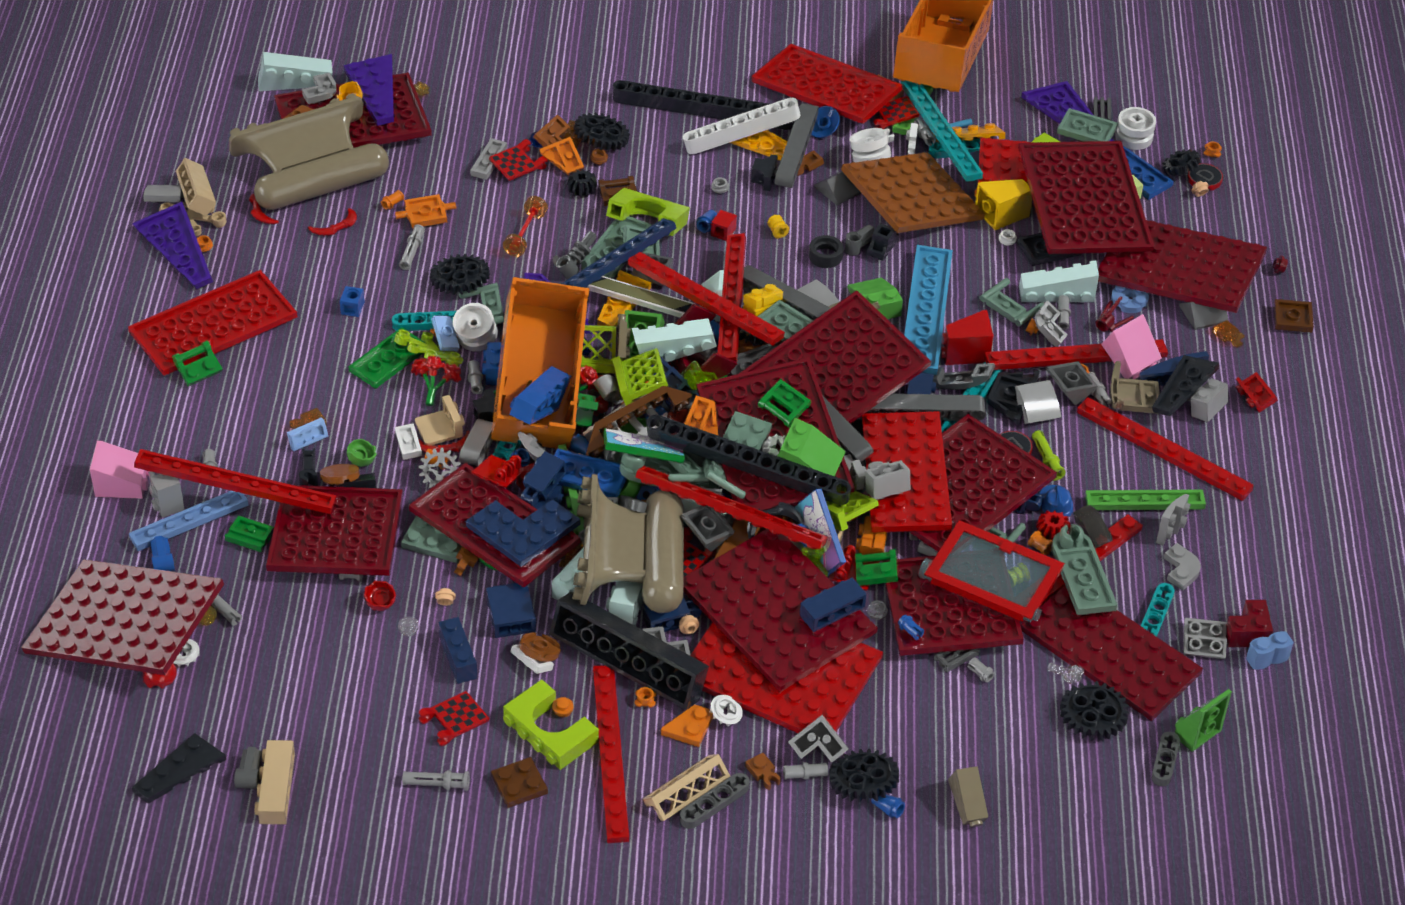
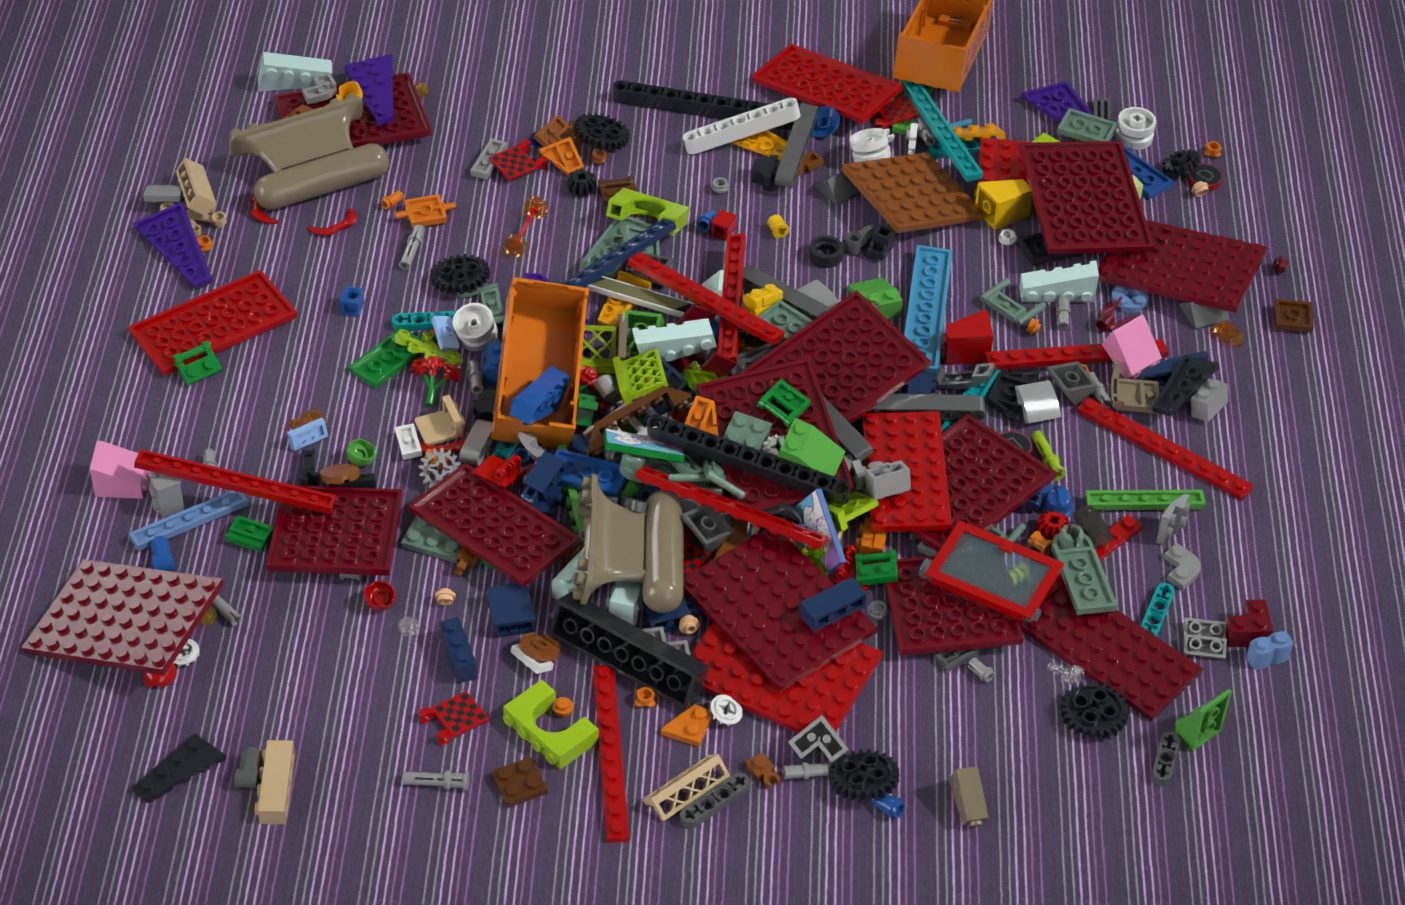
dark blue plate [466,499,581,567] -> none
dark grey piece [553,231,597,279] -> none
blue pin [898,615,924,640] -> none
light grey plate [1035,300,1067,347] -> none
red bracket [1235,372,1278,413] -> none

